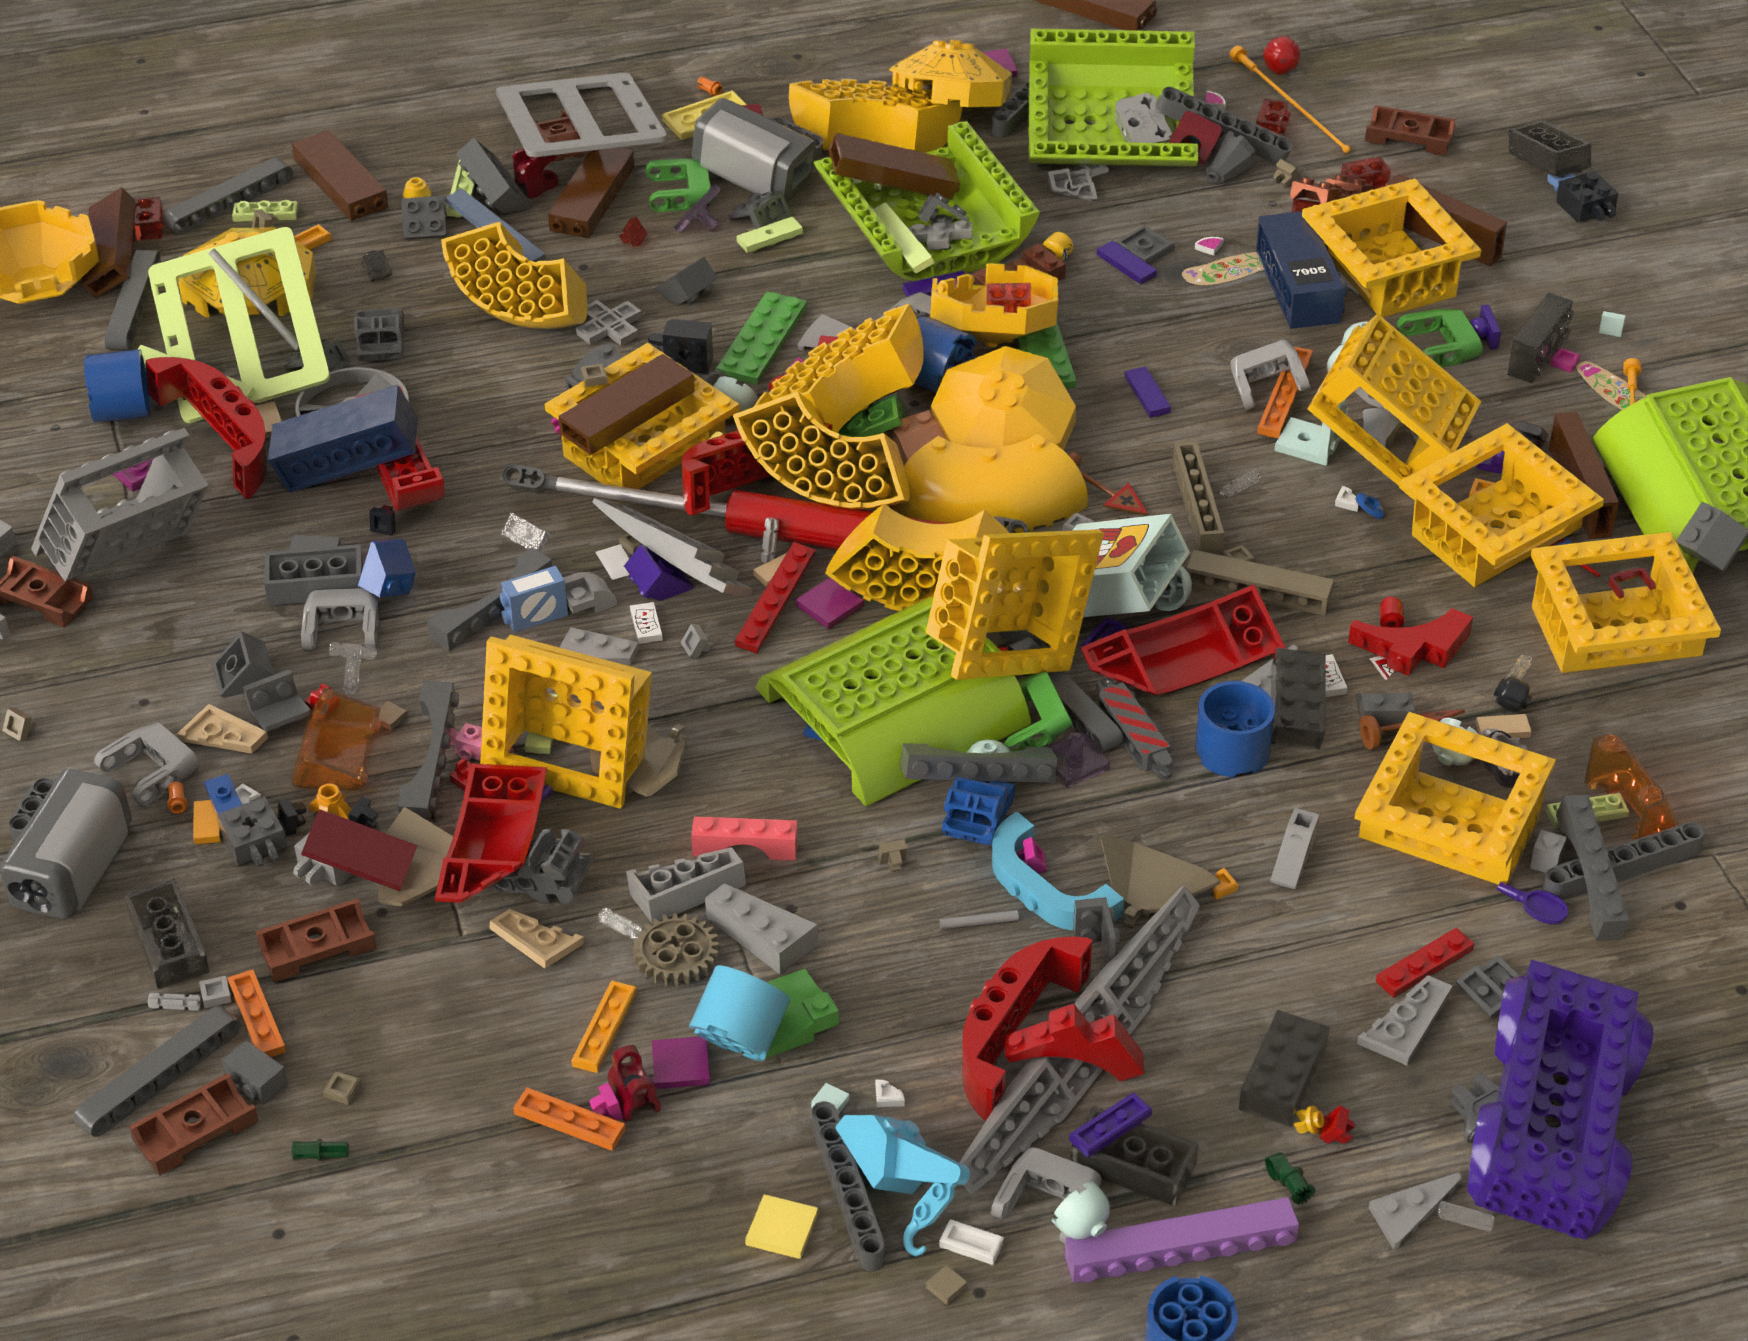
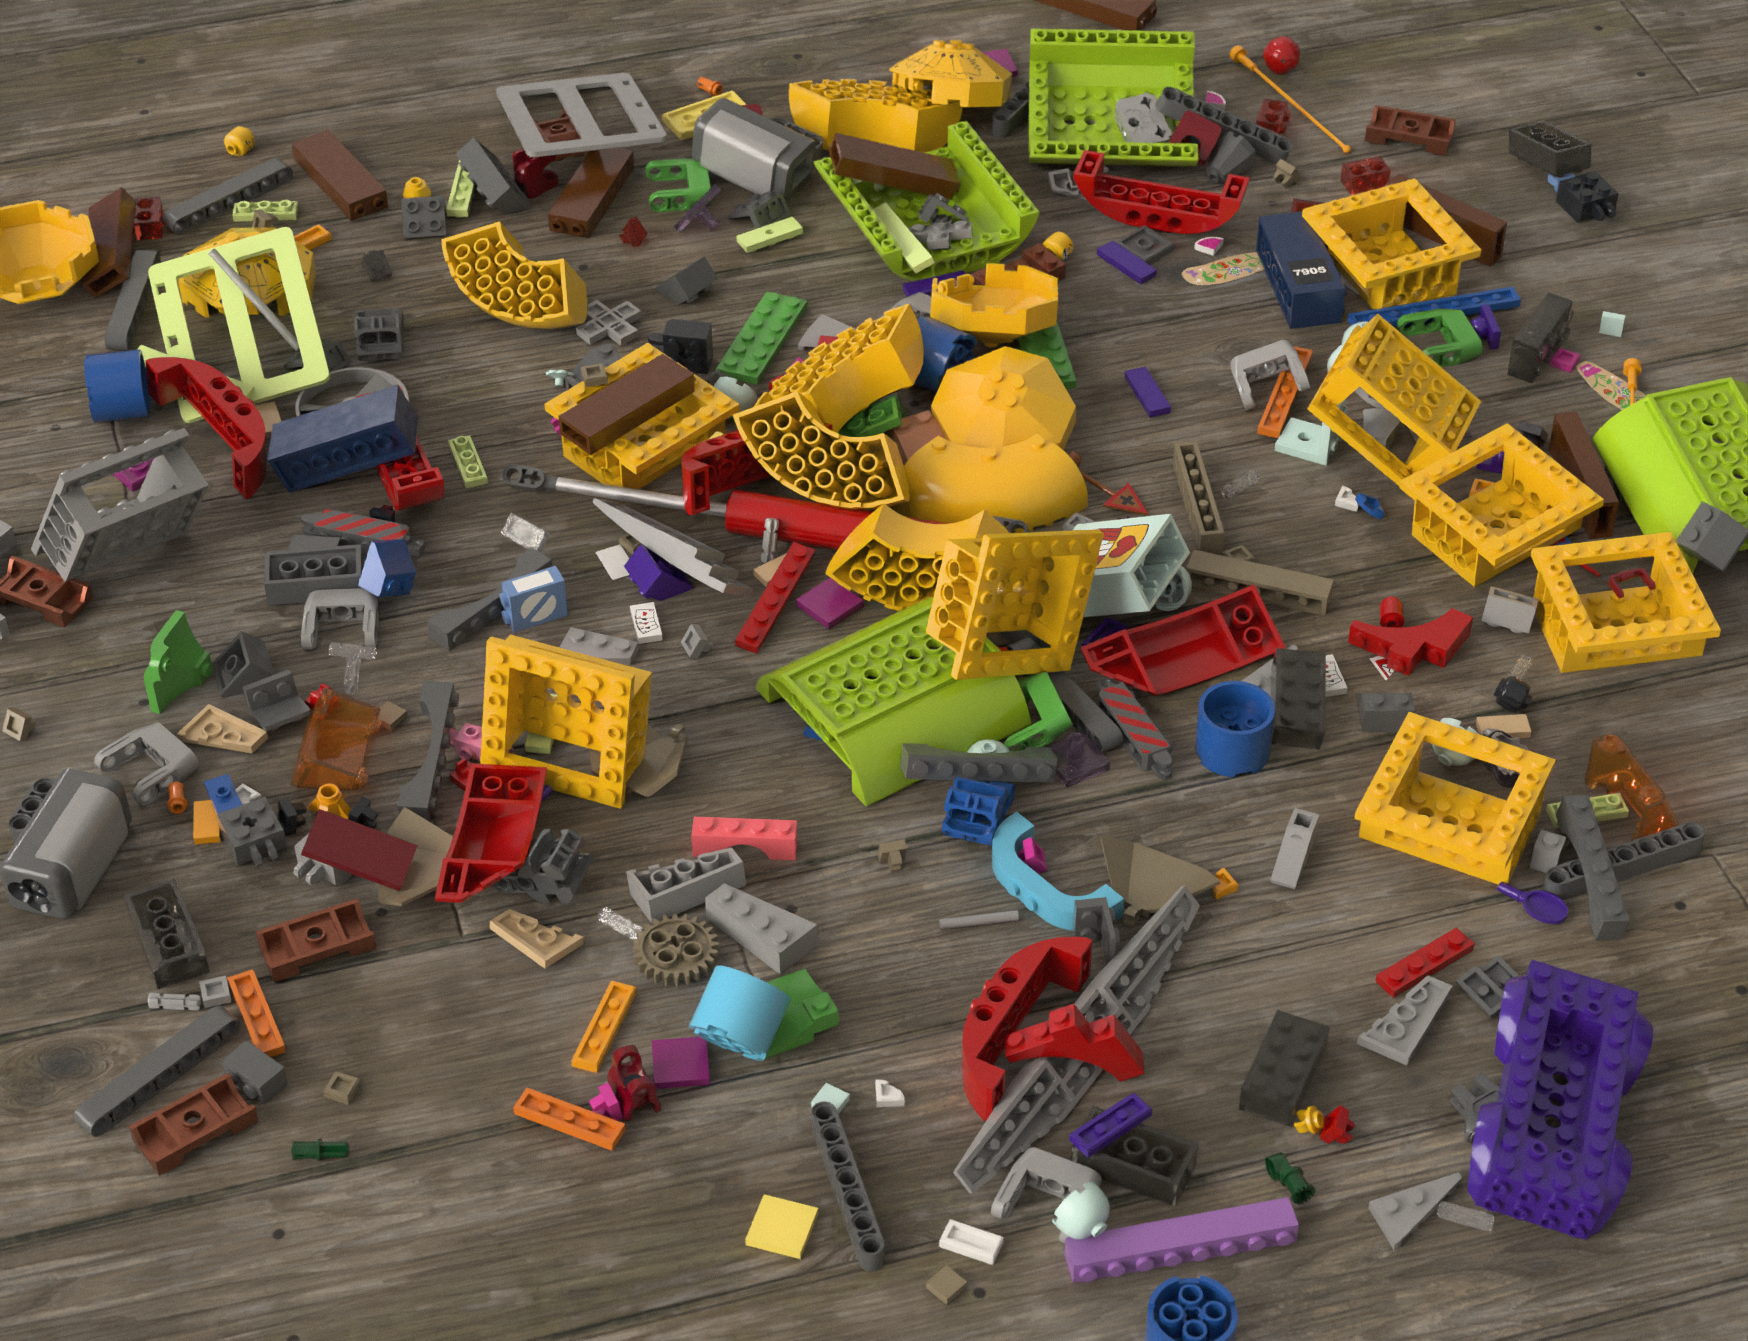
sand blue tile [446,188,545,262] -> none
light grey brick [563,572,617,613] -> none
medium azure slope [835,1115,970,1256] -> none
clear red brick [987,283,1031,313] -> none
copper piece [1290,174,1373,204] -> none
dark orange piece [1359,709,1465,750] -> none
none -> bright green slope [144,610,213,714]
none -> yellow head [224,126,255,156]
none -> dark grey hinge [300,509,425,557]
none -> yellowish green tile [448,435,488,488]
none -> light aqua plant [546,370,574,387]
none -> red slope [1074,150,1250,234]
none -> blue plate [1348,287,1521,327]
none -> light grey brick [1481,586,1538,634]

